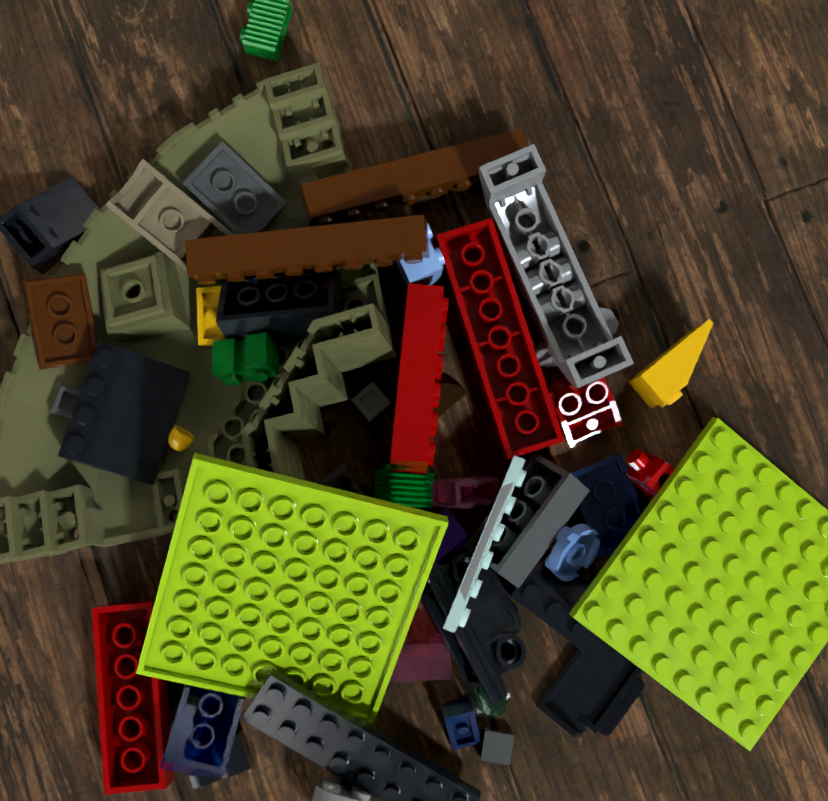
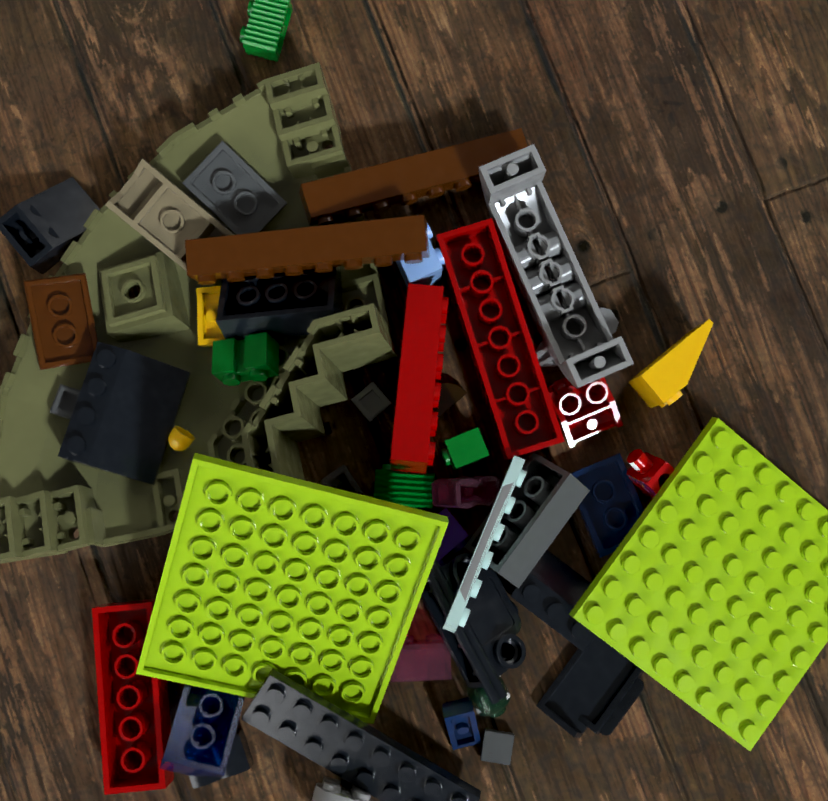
medium blue plate [545,524,600,581] -> none
none -> green brick [440,427,489,470]

